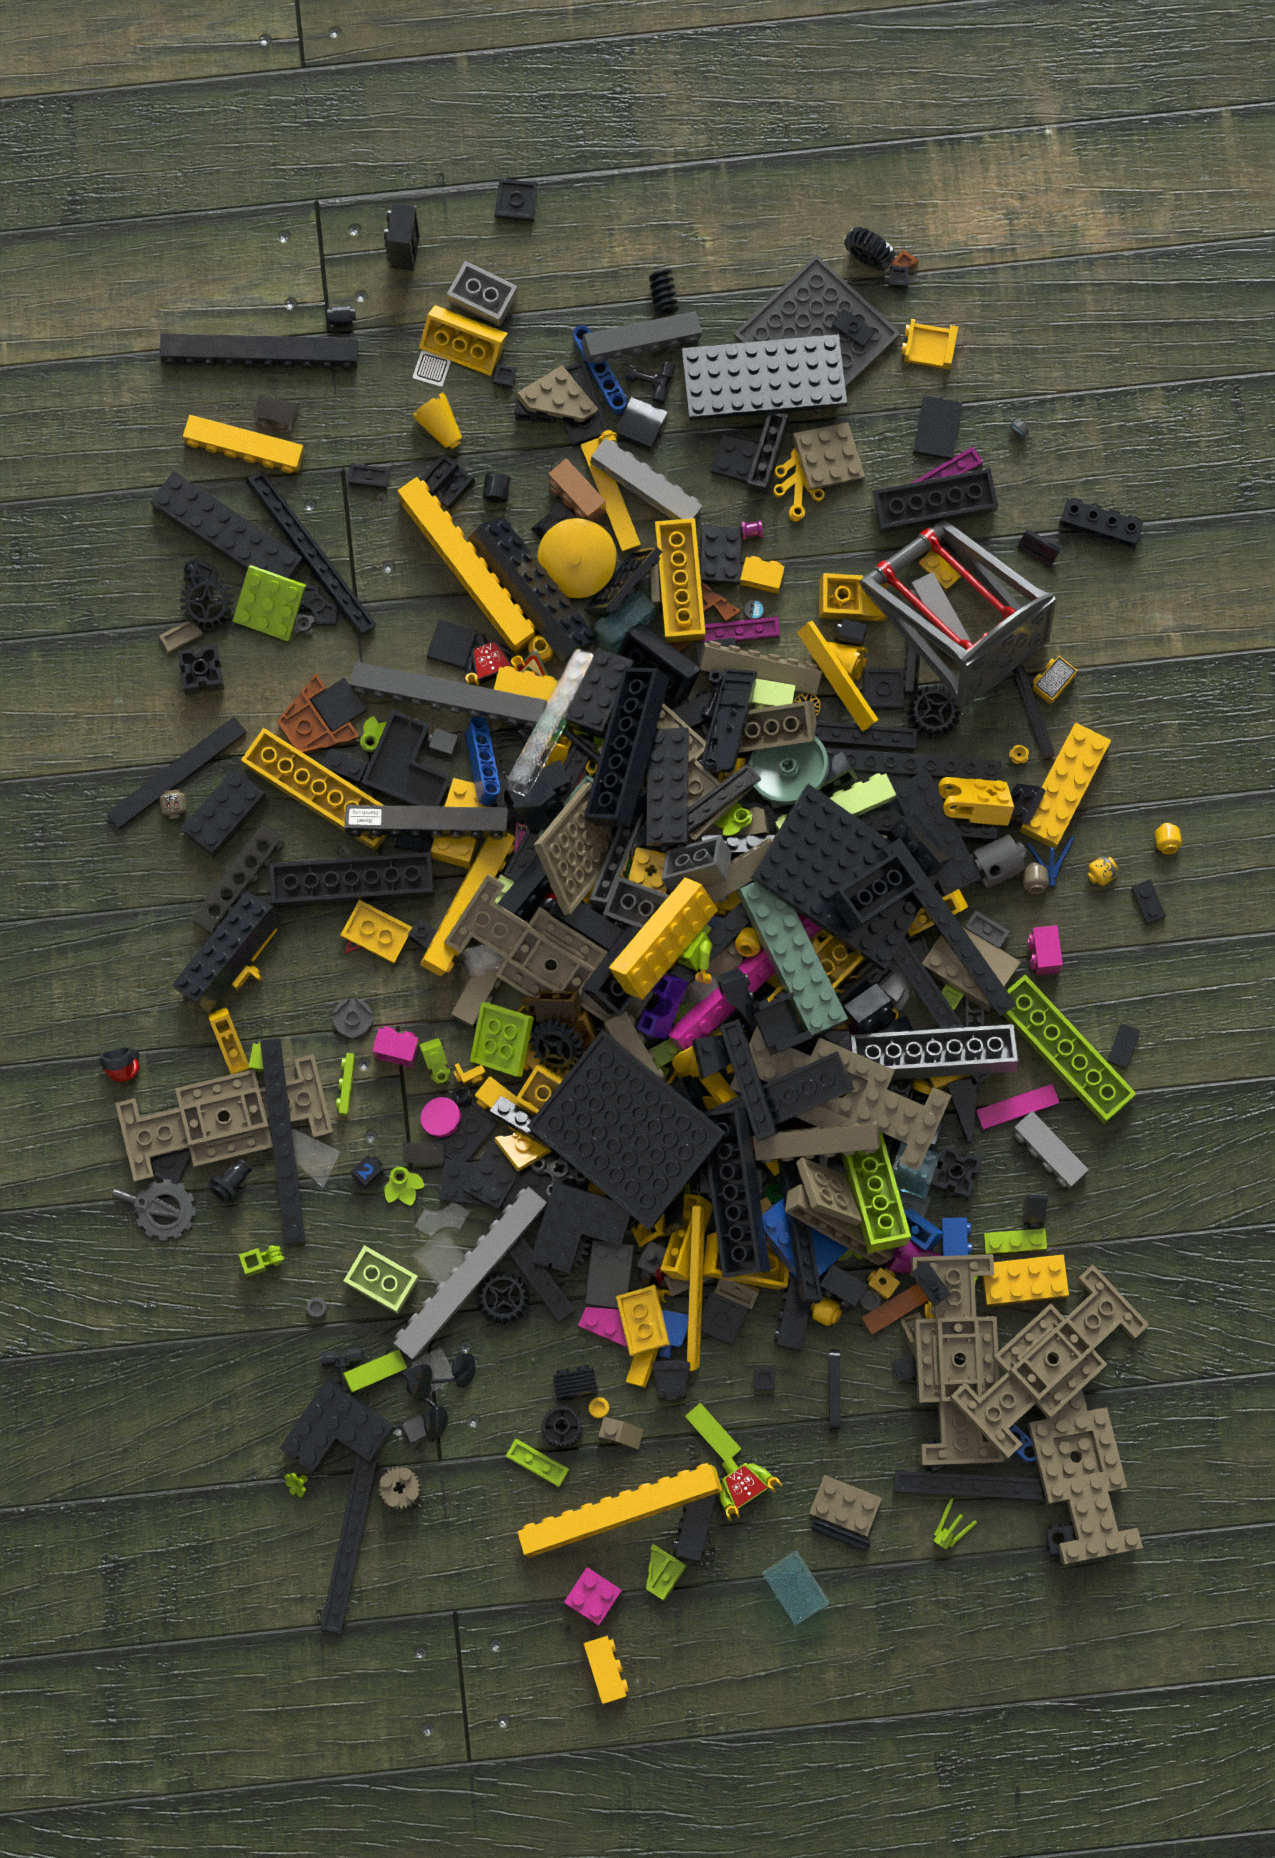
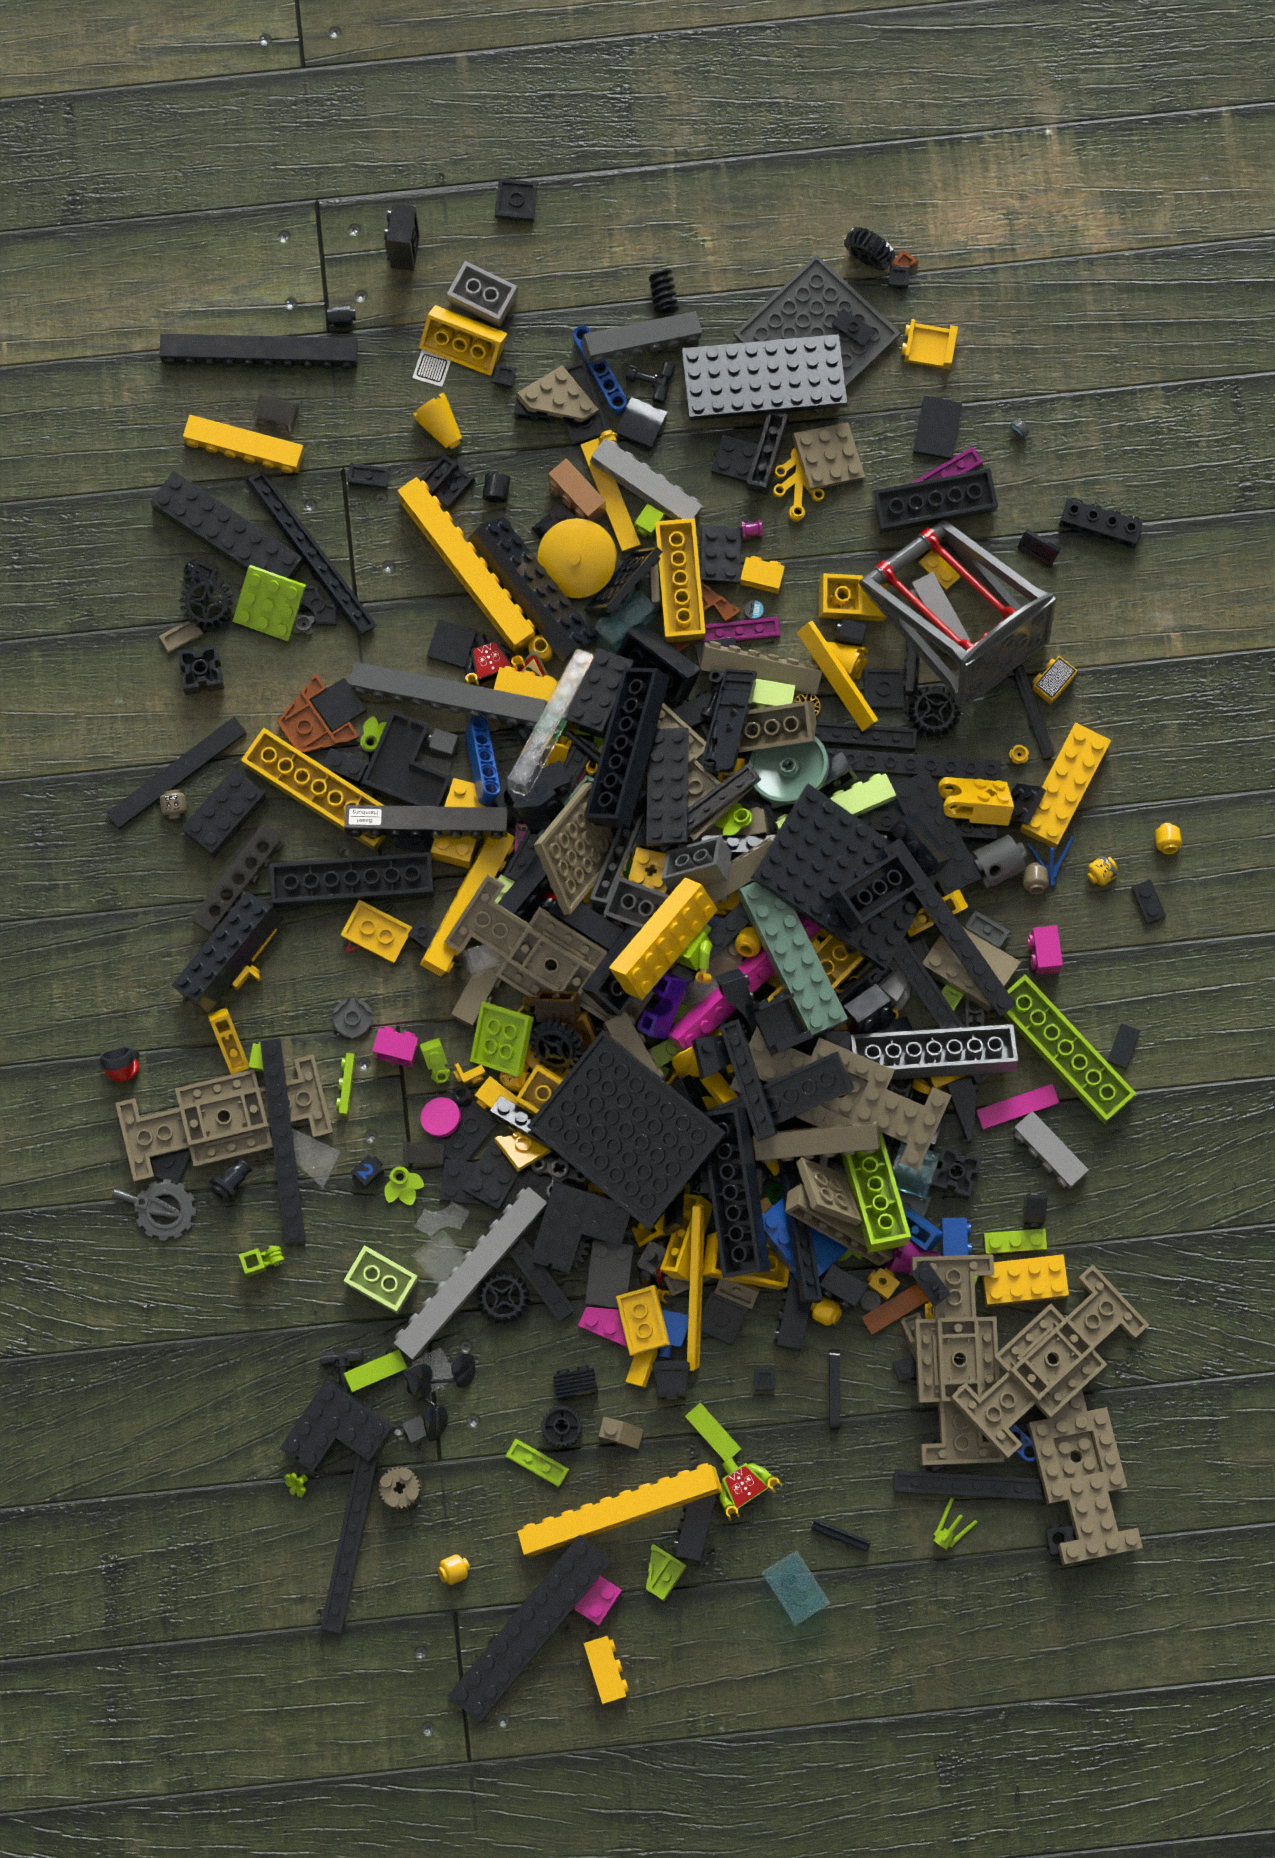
dark grey tile [306,1297,327,1318] -> none
yellow tile [589,1397,609,1419] -> none
dark tan plate [809,1475,882,1537] -> none
none -> yellow head [437,1555,470,1585]
none -> black plate [448,1534,612,1723]
none -> yellow head [500,1067,531,1092]
none -> lime brick [635,503,664,539]

